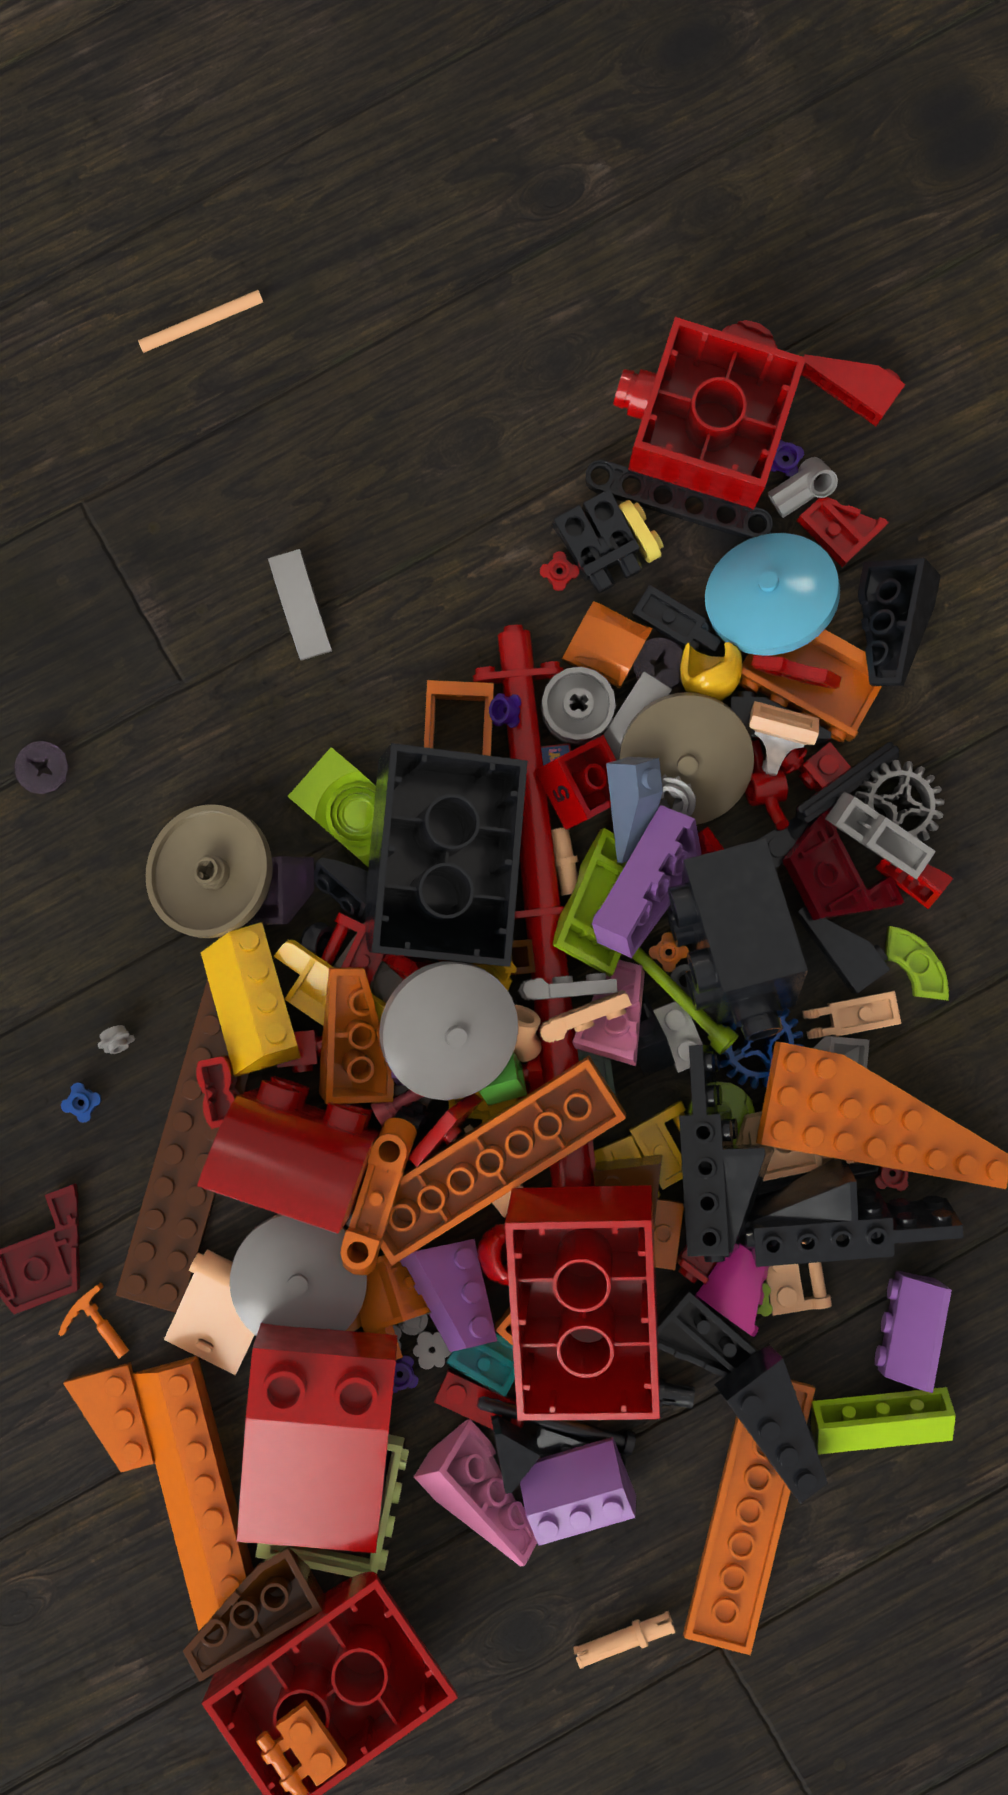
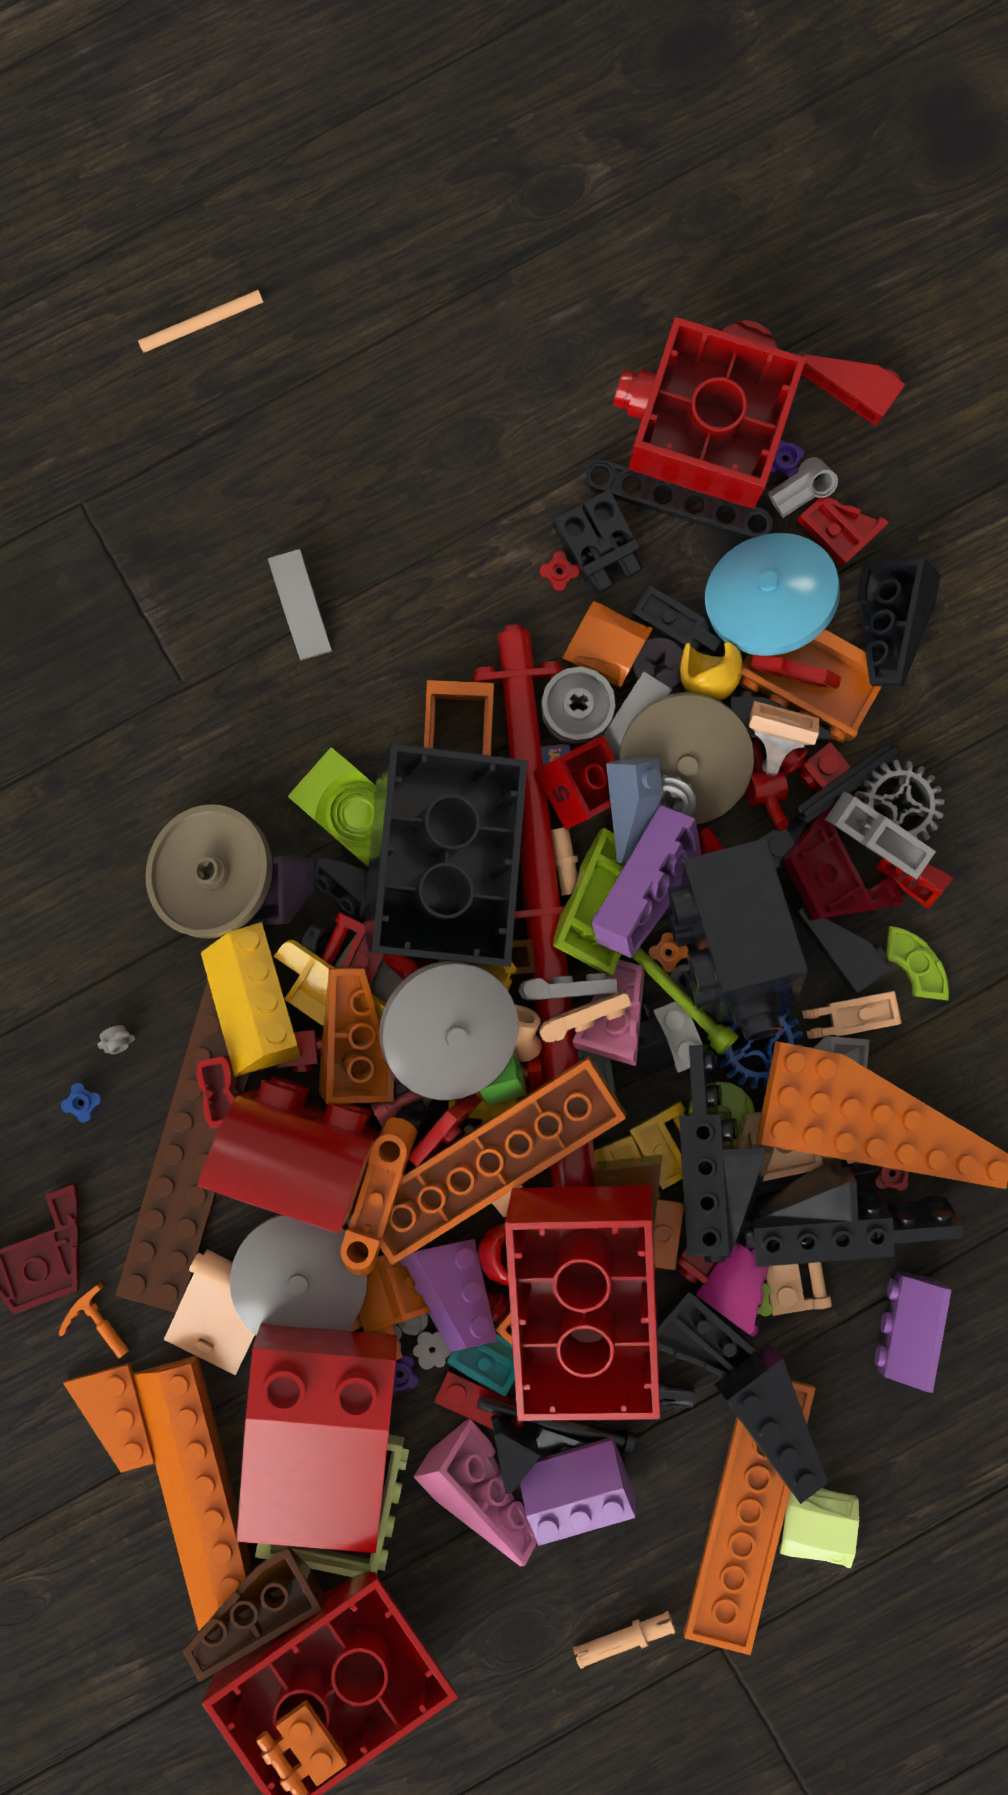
clear purple gear [15,741,69,794] -> none
dark purple plate [489,693,521,728] -> none
light yellow plate [618,500,664,563] -> none
lime brick [811,1387,956,1454] -> none
none -> red plate [487,1287,509,1322]
none -> yellowish green slope [779,1488,859,1568]

